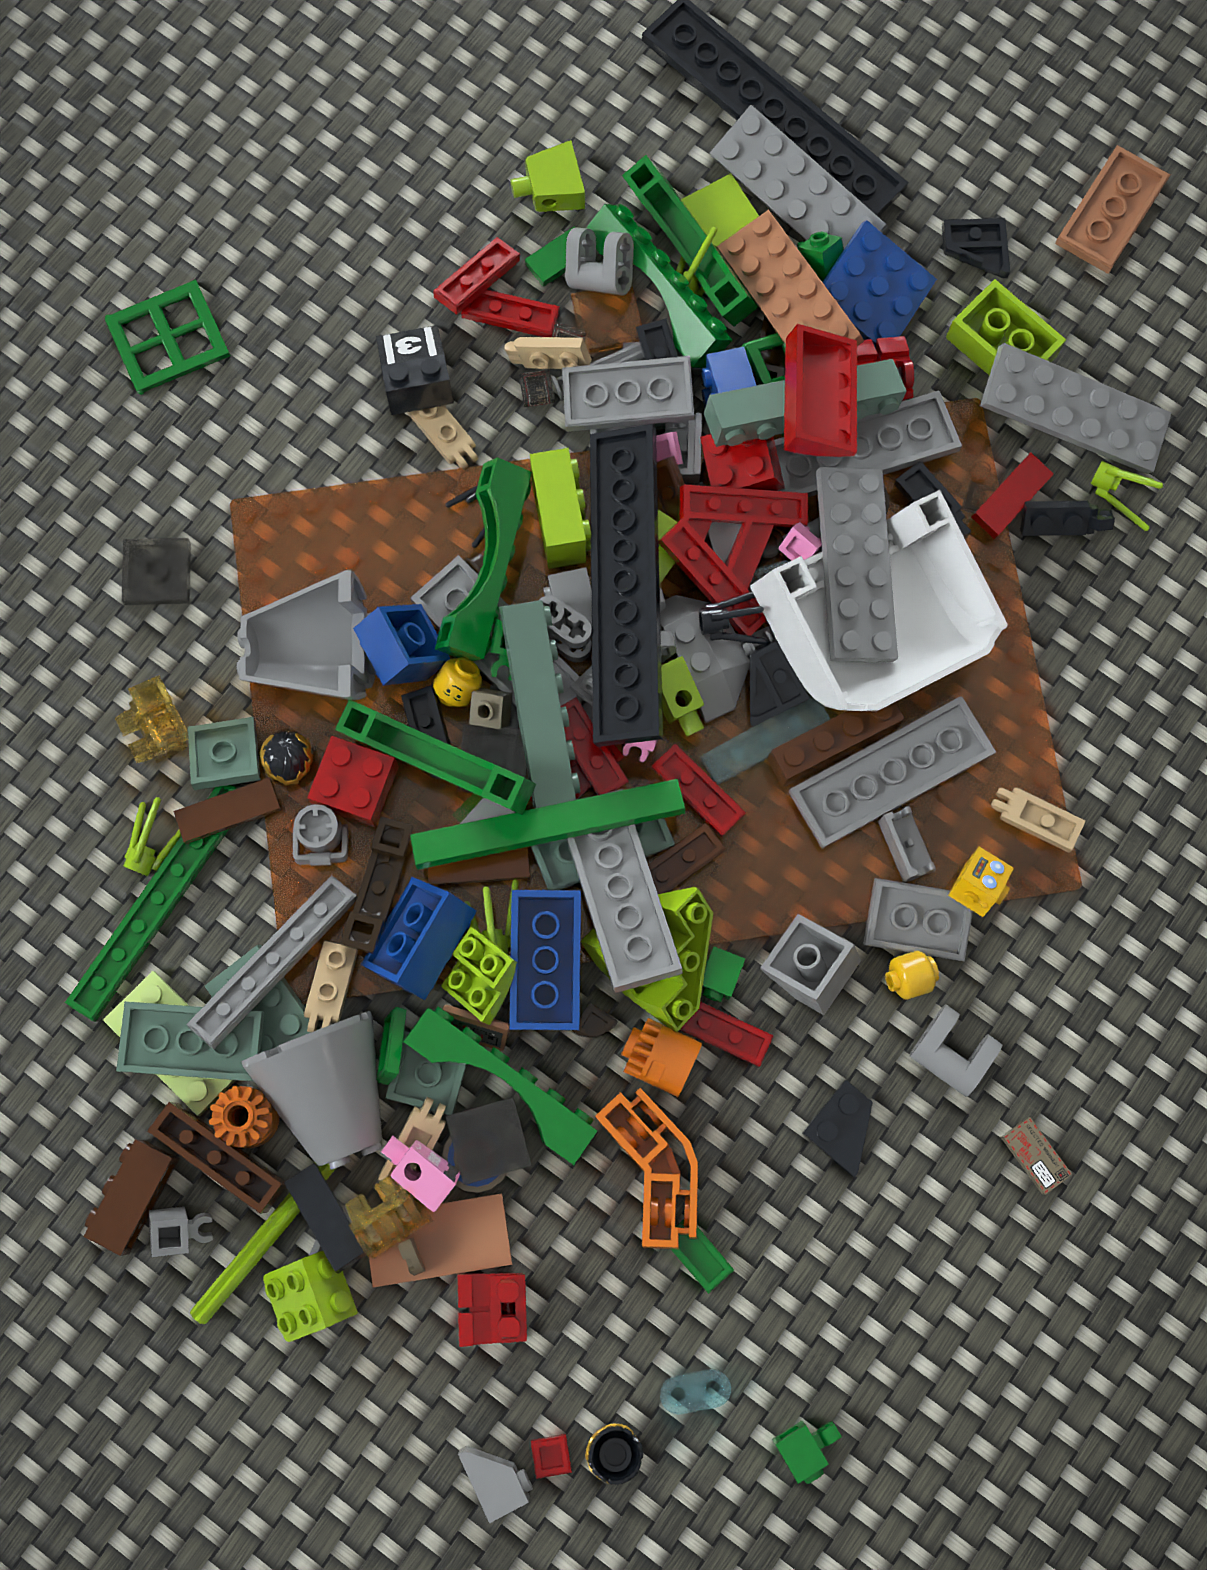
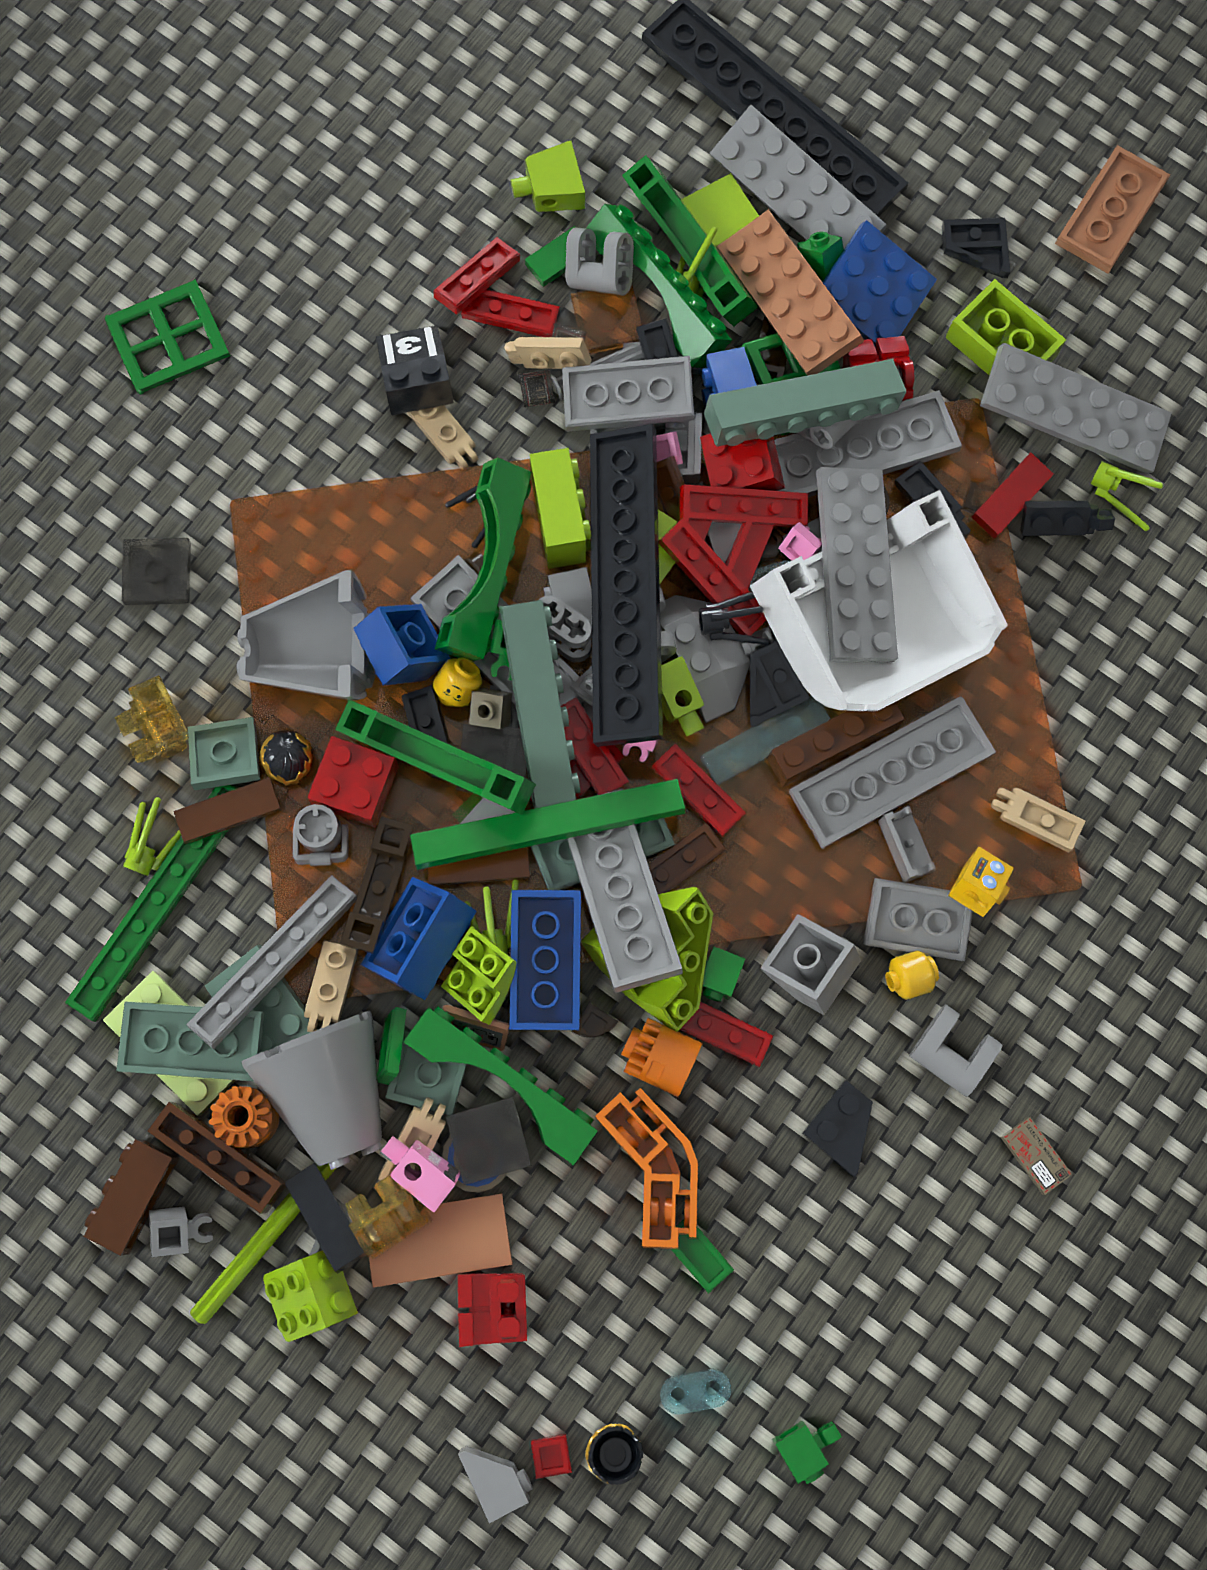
dark tan tile [398,1237,425,1276] -> none
red slope [784,323,857,457] -> none

